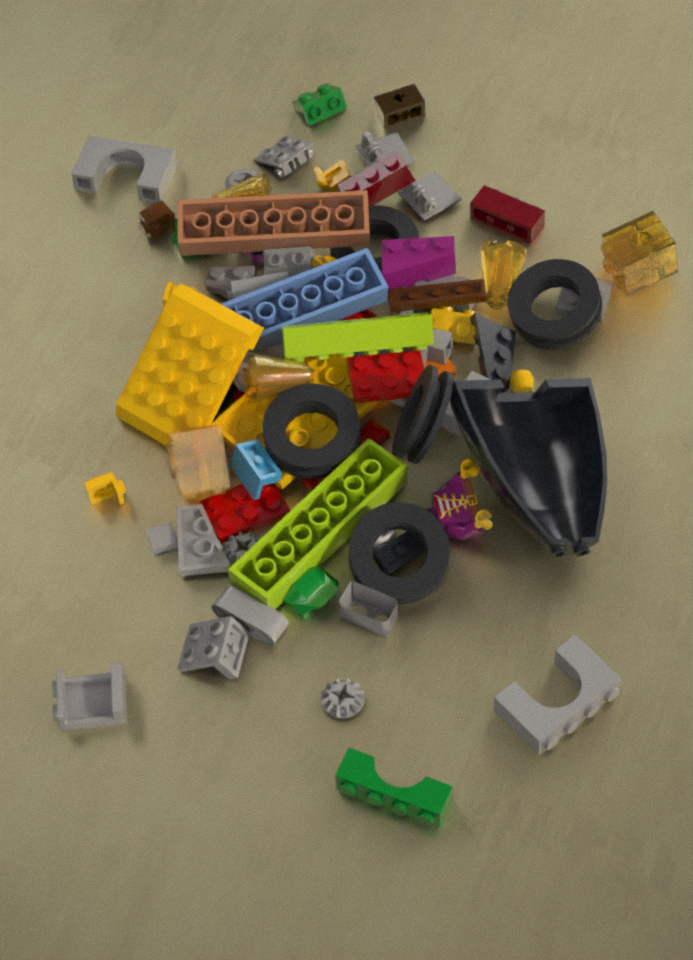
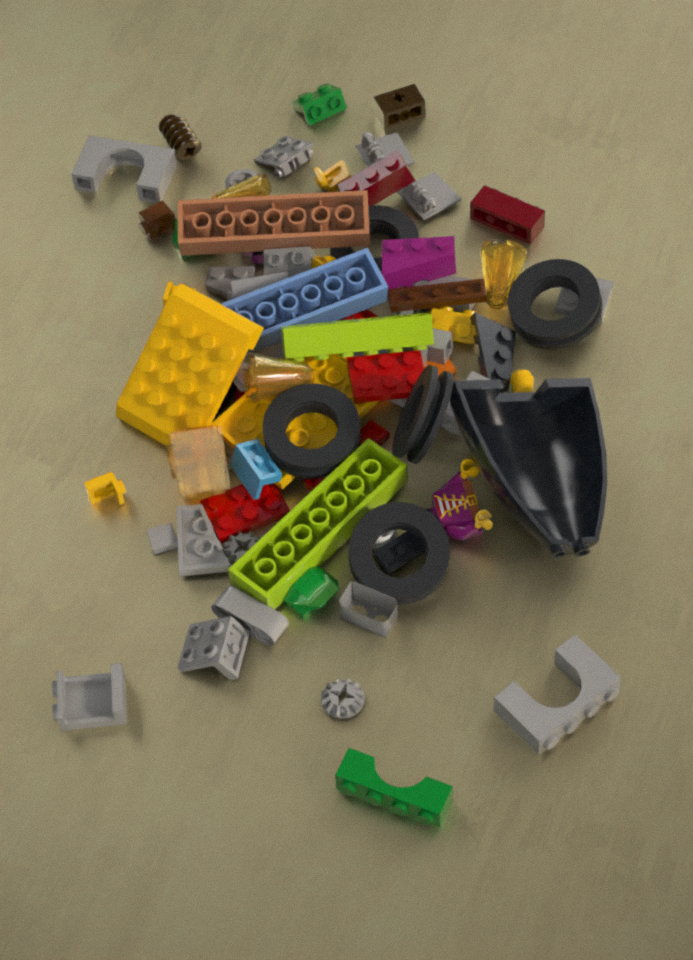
clear yellow brick [600,211,678,296] -> none
none -> dark brown piece [159,114,202,161]

